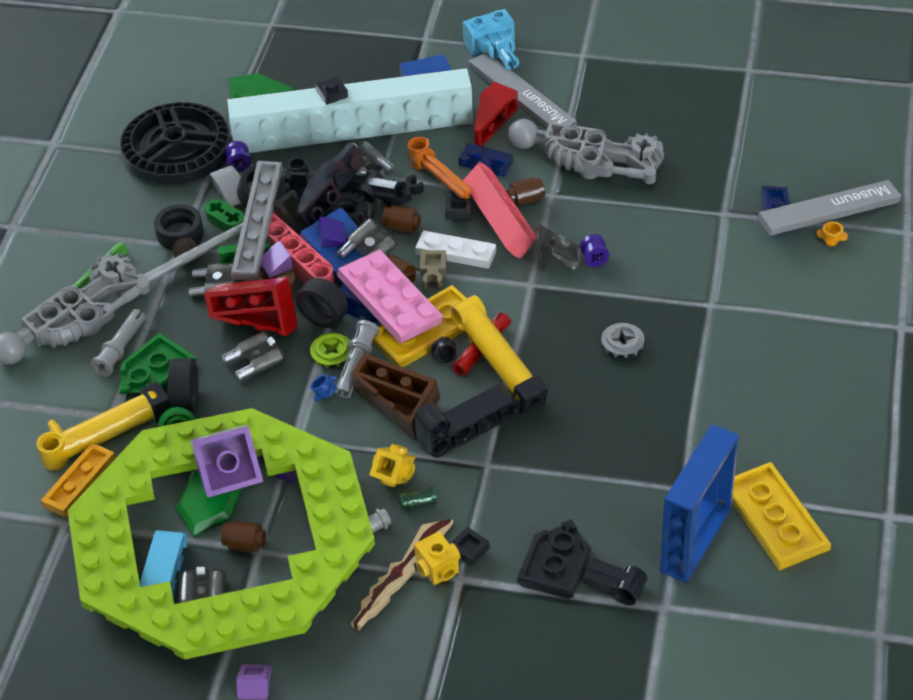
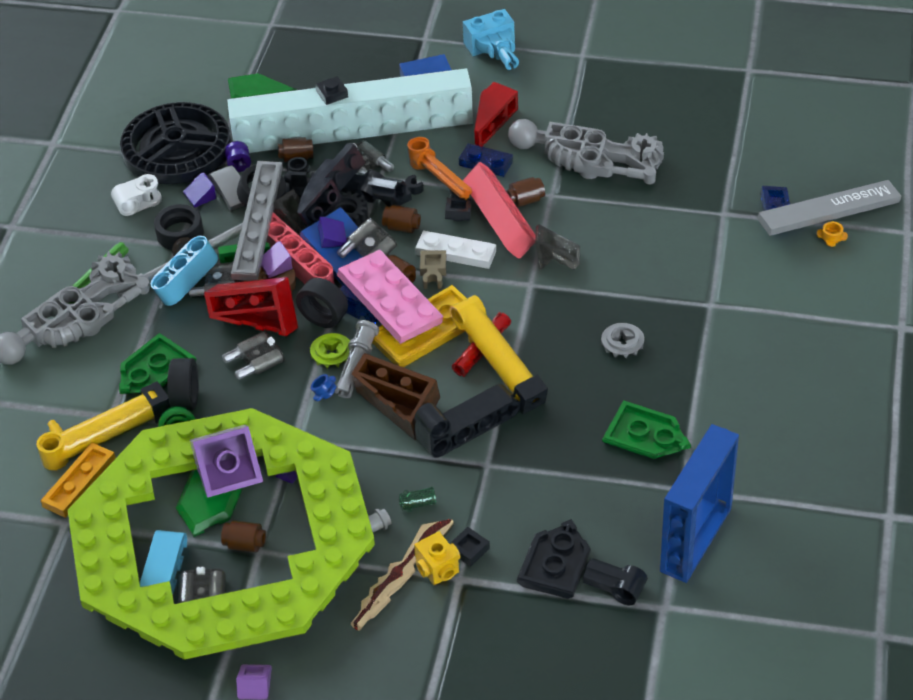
light grey pin [90,309,146,377] -> none
green beam [205,199,244,231] -> none
yellow brick [369,444,416,487] -> none
black plate [431,337,456,363] -> none
light grey tile [469,53,577,128] -> none
dark purple wheel [580,234,610,267] -> none
yellow tile [732,462,831,571] -> none
none -> white piece [111,174,162,216]
none -> medium azure beam [151,236,218,306]
none -> slope [183,172,216,208]
none -> reddish brown brick [278,137,313,163]
none -> green tile [602,400,691,459]

